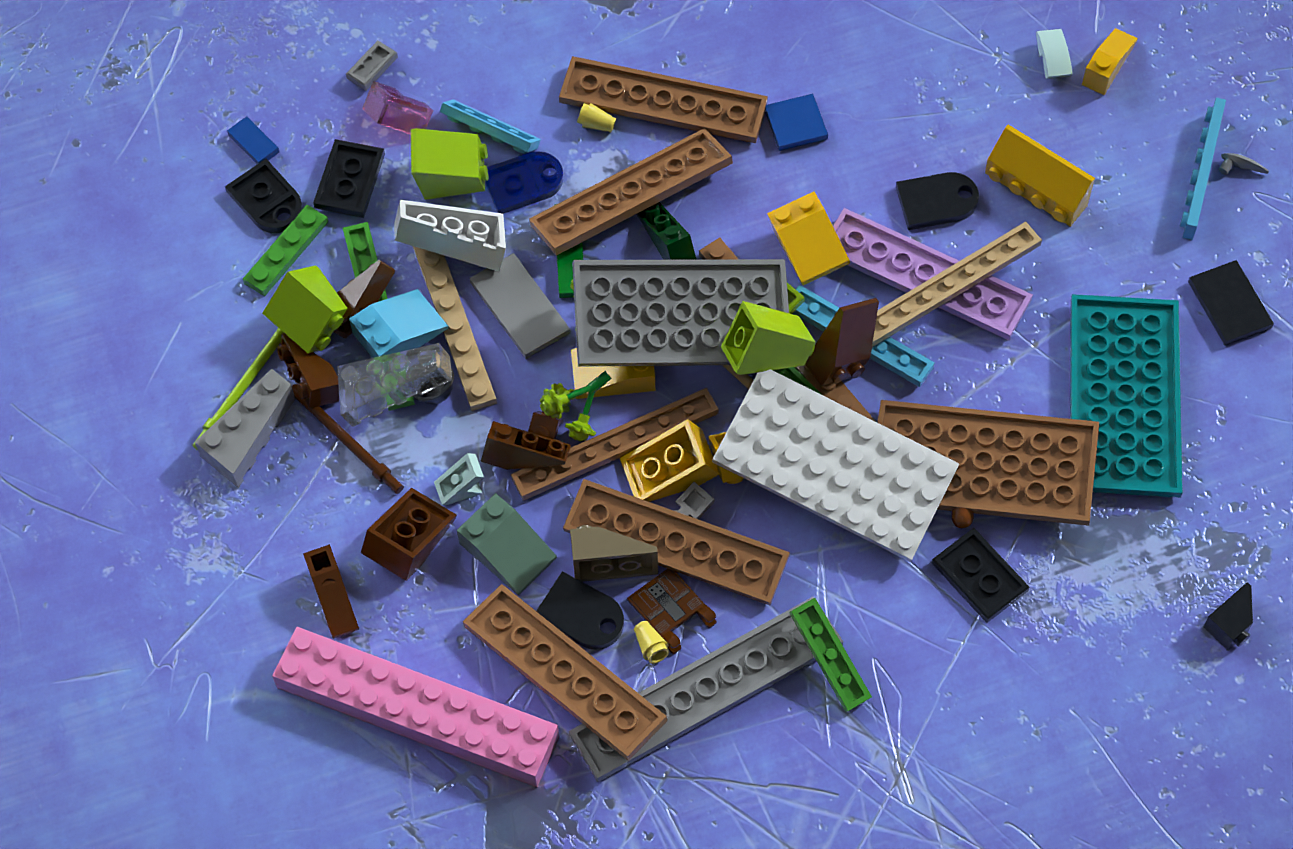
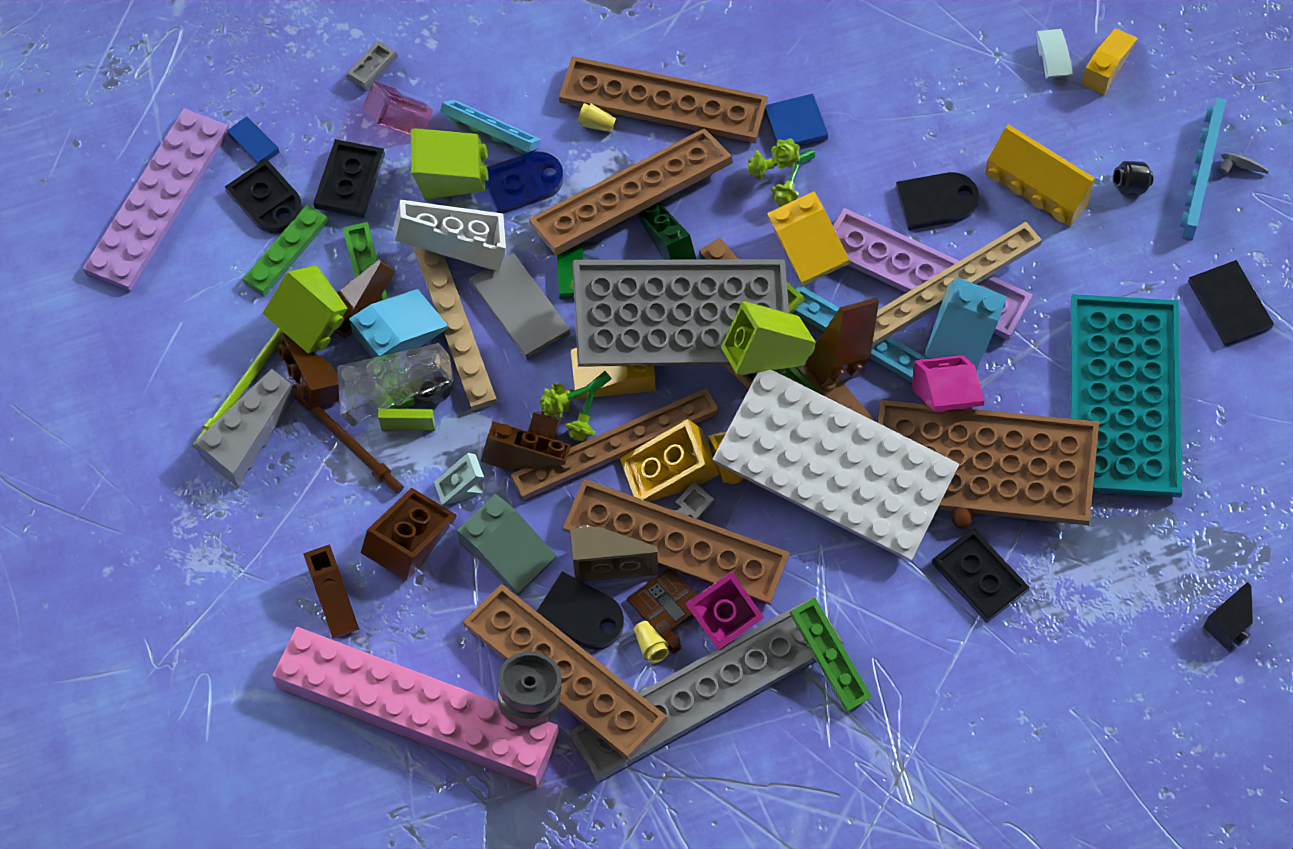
none -> lavender plate [83,108,229,292]
none -> lime tile [378,409,435,431]
none -> dark grey wheel [497,651,562,727]
none -> dark pink slope [685,571,764,650]
none -> lime plant [747,138,815,207]
none -> dark pink slope [912,355,984,413]
none -> medium azure slope [924,277,1007,370]
none -> black head [1113,161,1154,195]

